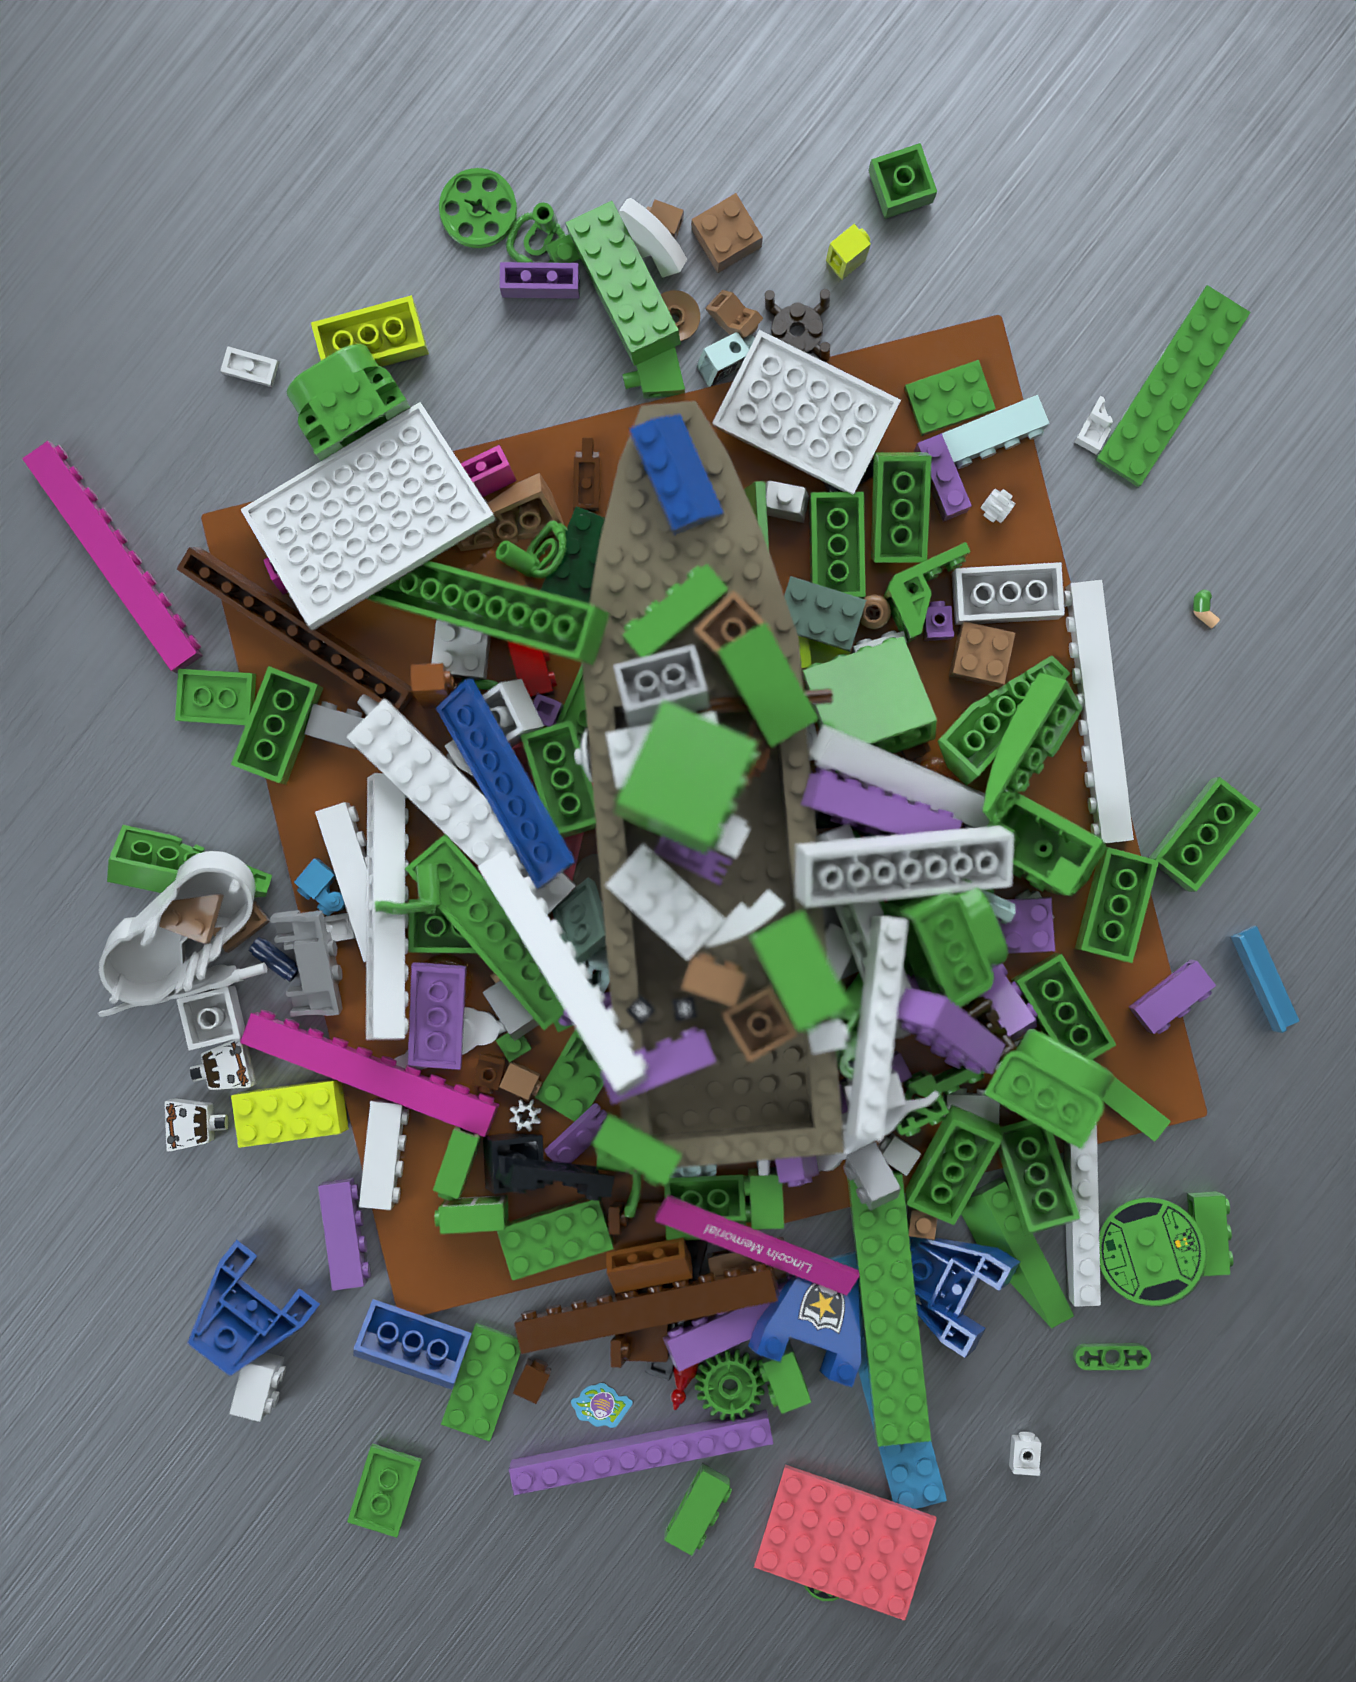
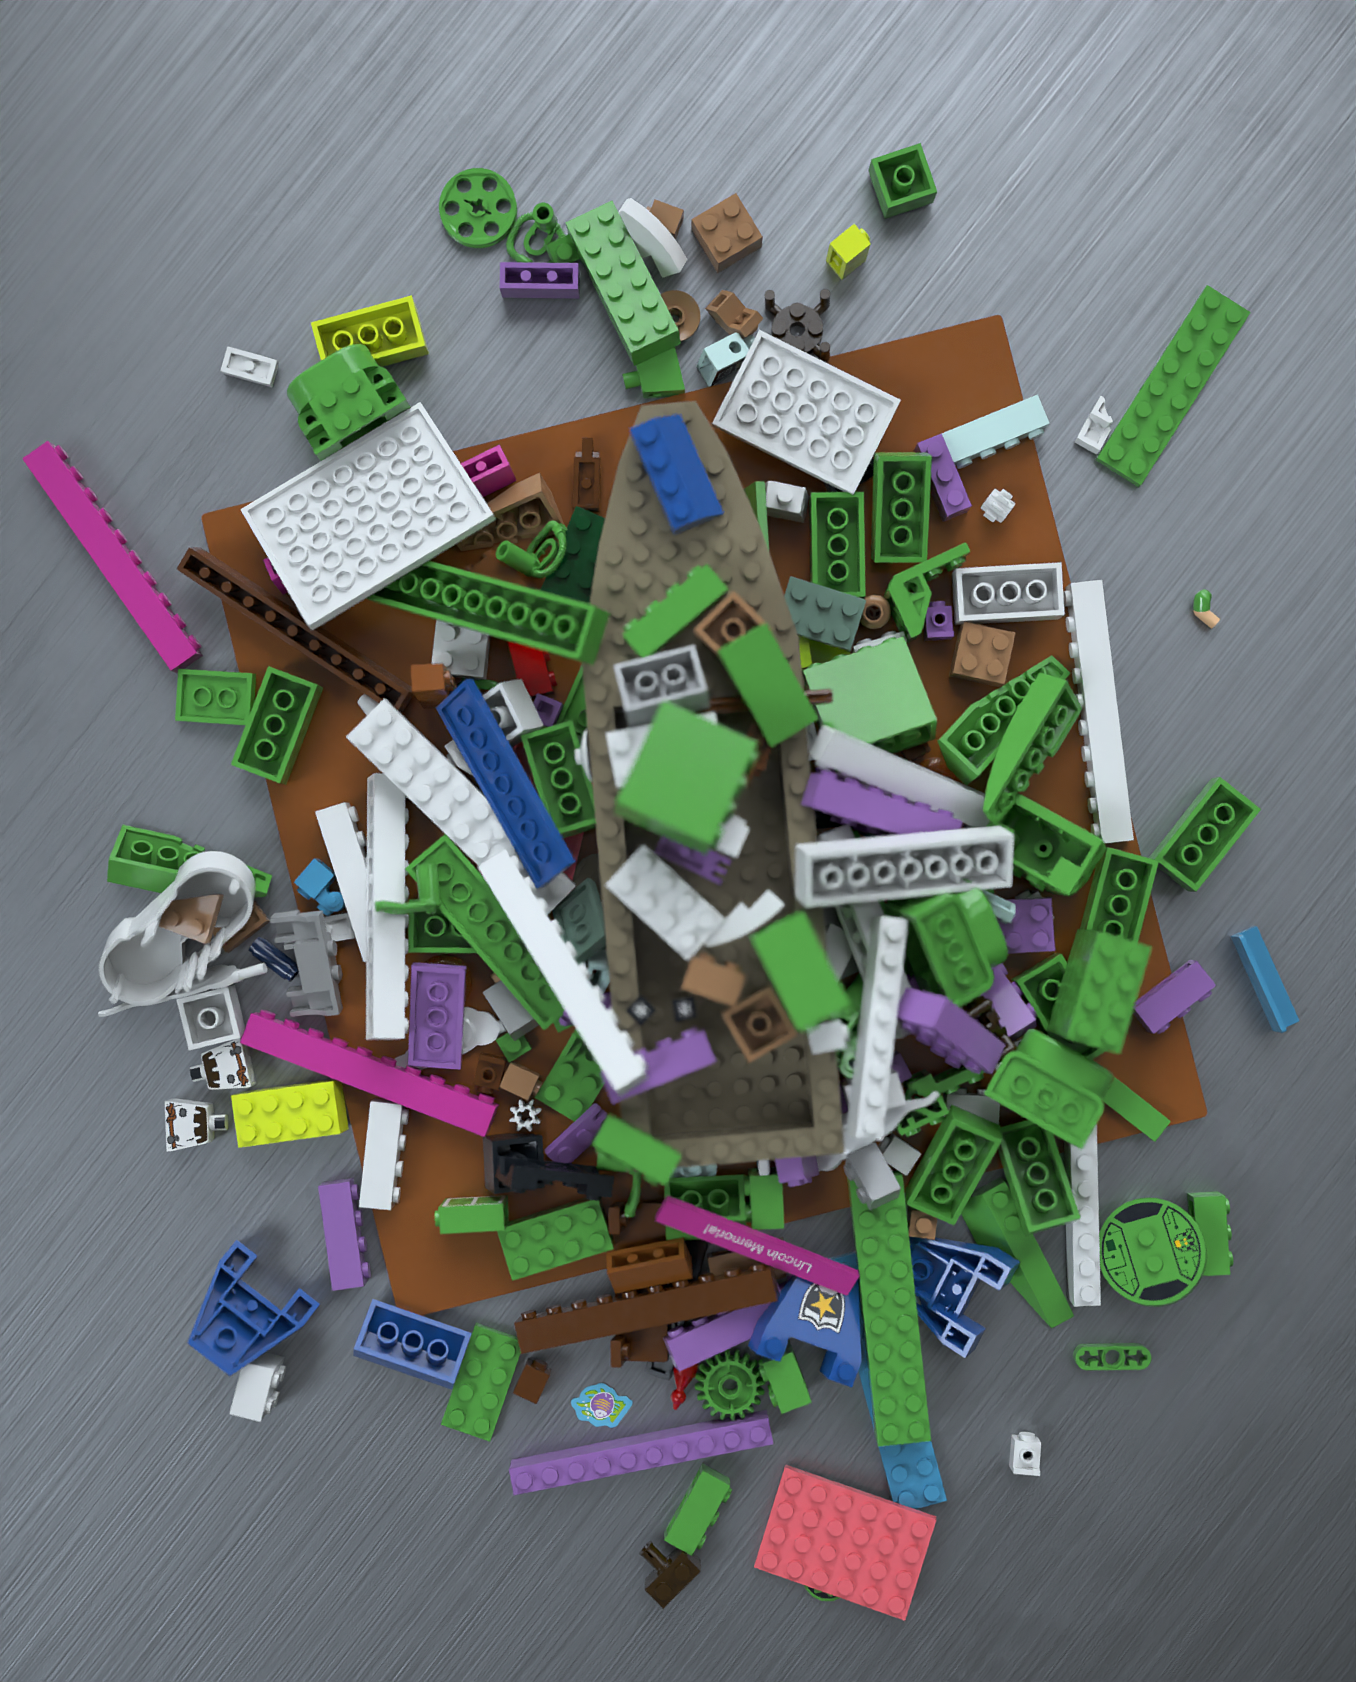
light grey brick [305,701,364,750] -> none
bright green plate [347,1443,422,1538] -> none
bright green brick [433,1126,482,1201] -> none
bright green plate [904,360,996,436] -> none
none -> dark brown brick [639,1541,701,1609]
none -> bright green brick [1047,929,1152,1054]

